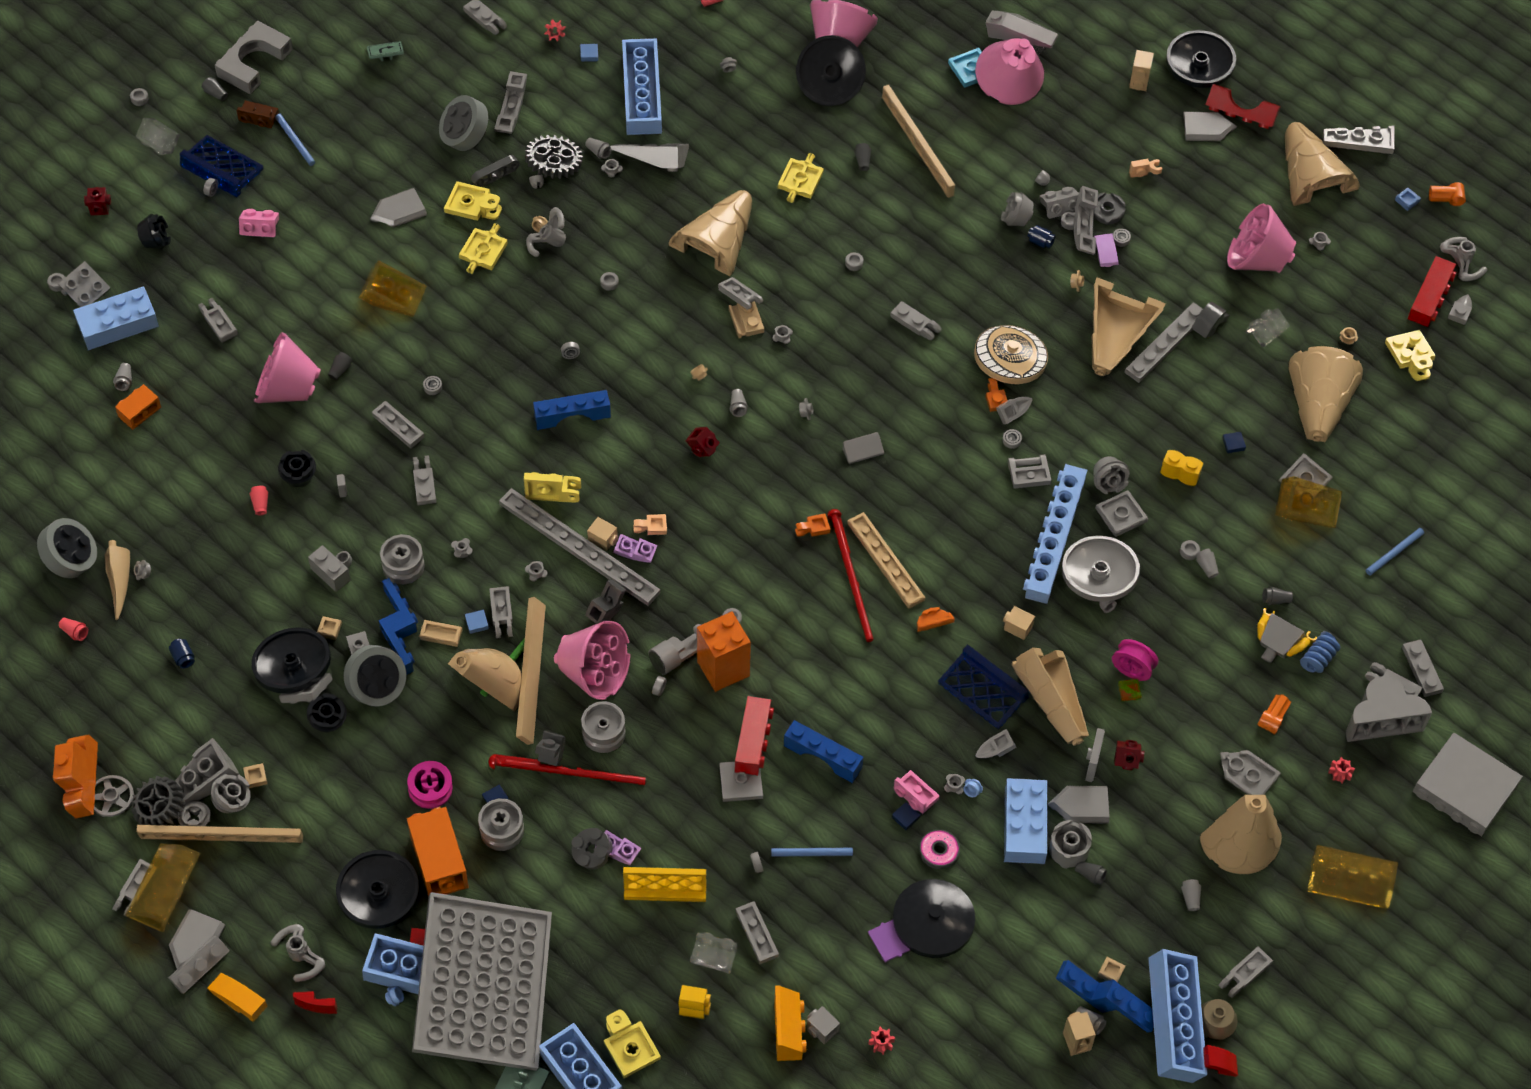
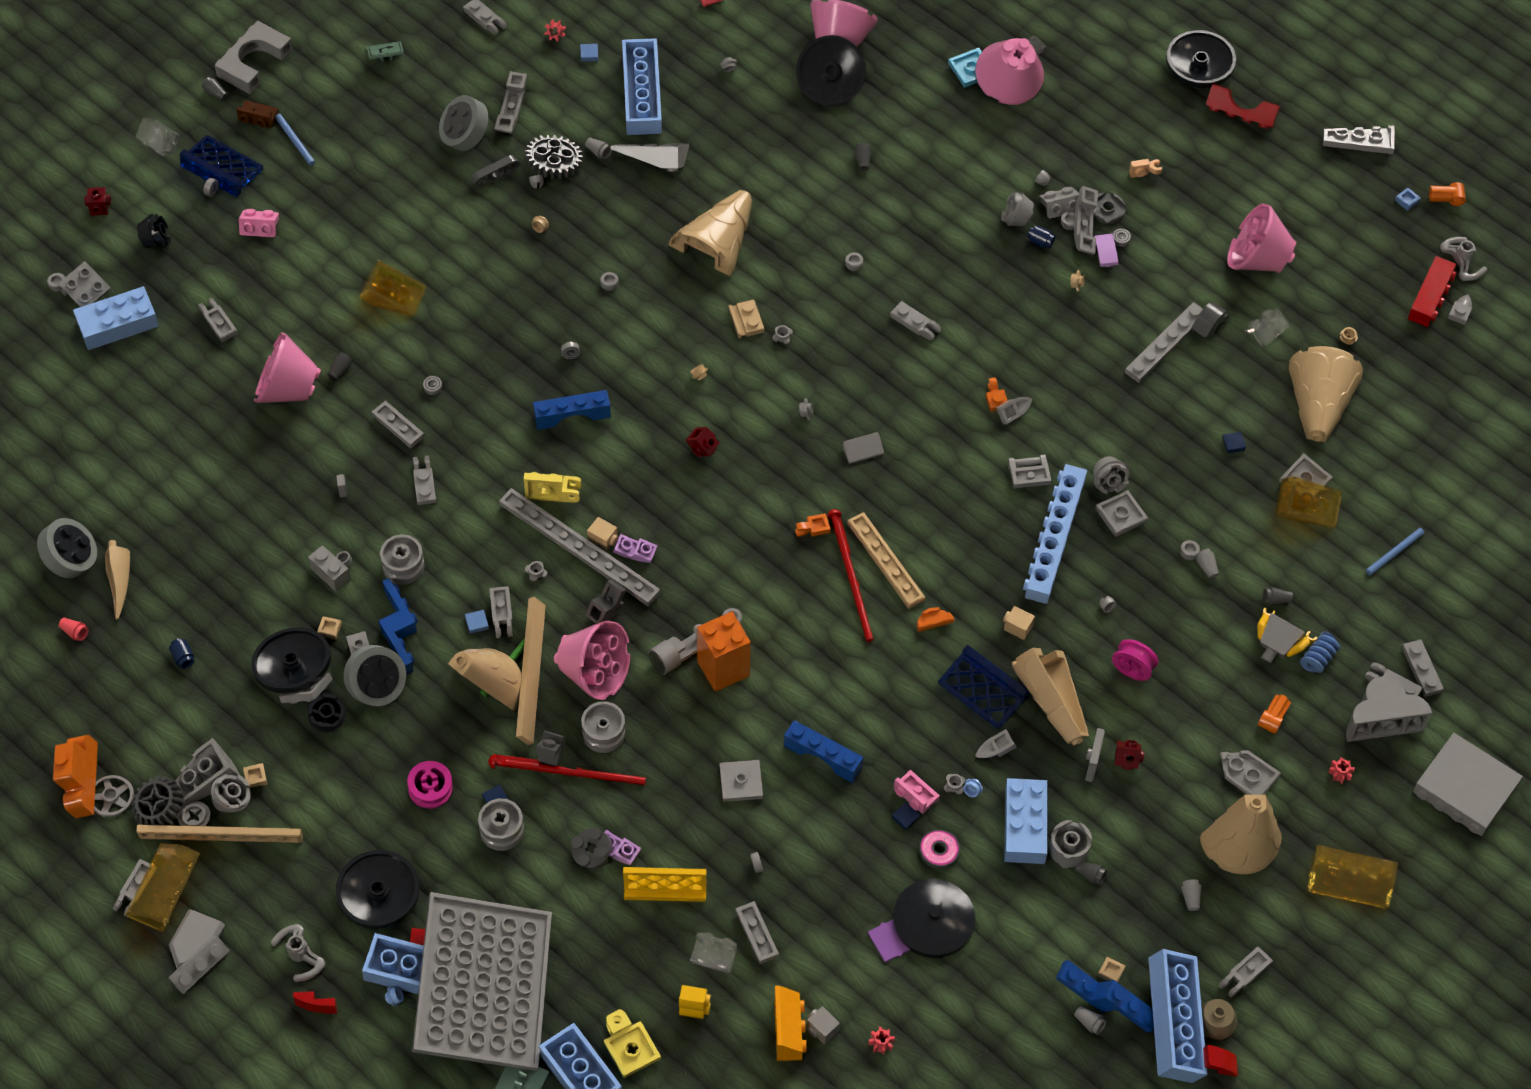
light grey cone [113,363,132,391] -> none
orange brick [115,384,161,430] -> none
light grey tile [130,88,149,106] -> none
light grey plate [134,560,151,580] -> none
light orange slope [207,973,268,1022] -> none
coral cone [249,486,269,515] -> none
black cone [278,450,316,487] -> none
light grey tile [370,188,427,227] -> none
orange brick [407,807,469,897] -> none
tan tile [419,620,463,647] -> none
light yellow plate [444,181,502,221] -> none
light grey plate [451,538,473,558] -> none
light yellow plate [459,223,508,274] -> none
light grey piece [526,207,566,257] -> none
light grey plate [601,159,622,177] -> none
light nougat plate [633,514,667,535] -> none
light grey tile [652,676,667,696] -> none
light grey hinge [718,277,763,310] -> none
light grey cone [730,389,748,417] -> none
brick [734,696,774,776] -> none
medium blue bar [771,848,853,857] -> none
light yellow plate [778,153,824,203] -> none
tan tile [882,85,955,198] -> none
dish [974,325,1048,384] -> none
light grey wedge [985,10,1058,48] -> none
light grey tile [1003,429,1022,448] -> none
light grey tile [1048,786,1110,824] -> none
light grey dish [1062,536,1140,602] -> none
tan brick [1063,1012,1096,1056] -> none
tan cone [1091,277,1166,376] -> none
clear neon green tile [1118,679,1142,701] -> none
tan brick [1129,50,1154,91] -> none
yellow brick [1160,450,1203,486] -> none
light grey tile [1183,112,1237,141] -> none
tan cone [1285,122,1360,206] -> none
light grey plate [1309,232,1331,251] -> none
light yellow plate [1385,330,1435,381] -> none

